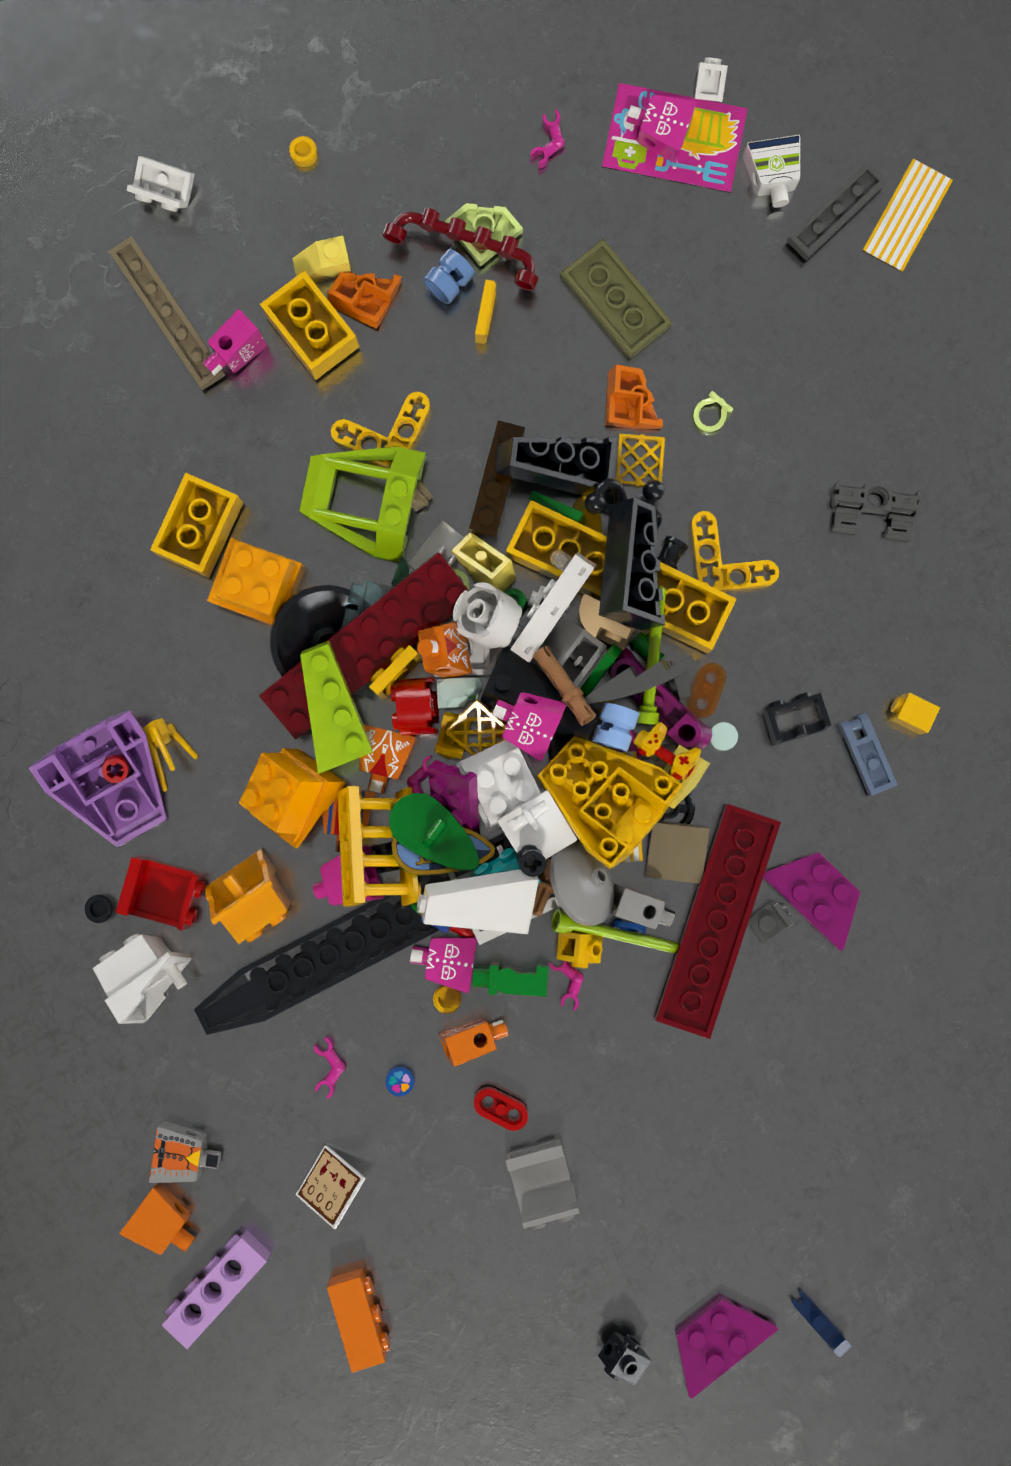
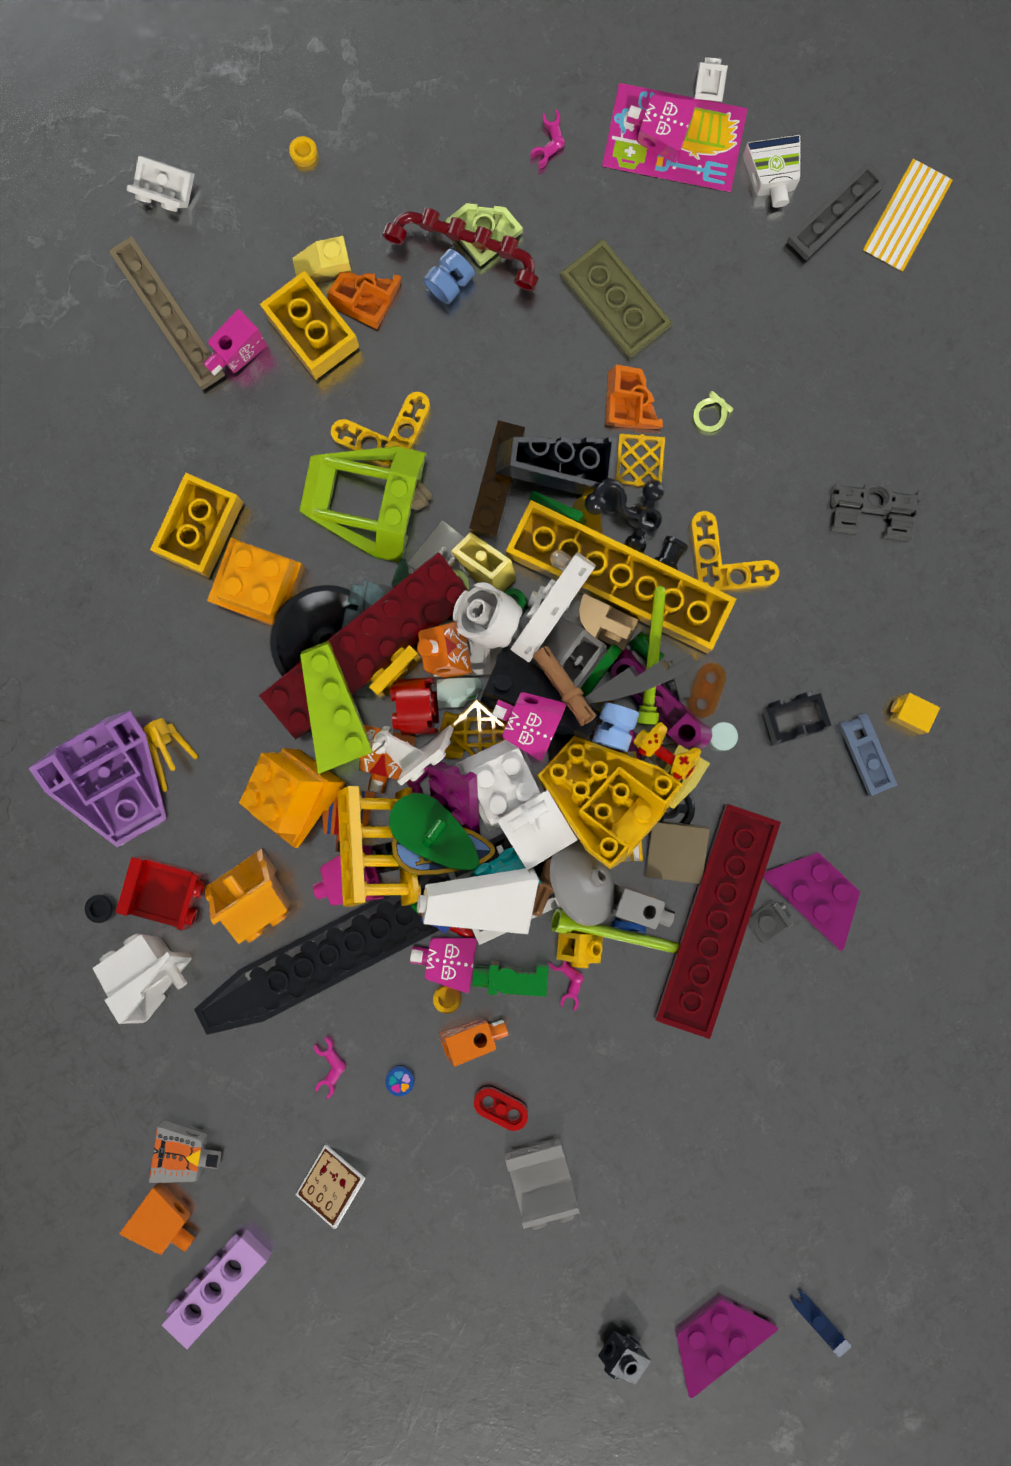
red bush [102,755,129,783] -> none
orange brick [327,1268,390,1373] -> none
yellow tile [475,279,497,344] -> none
black bush [516,844,546,877] -> none
black wedge [599,498,665,630] -> none
none -> white plate [372,725,454,785]

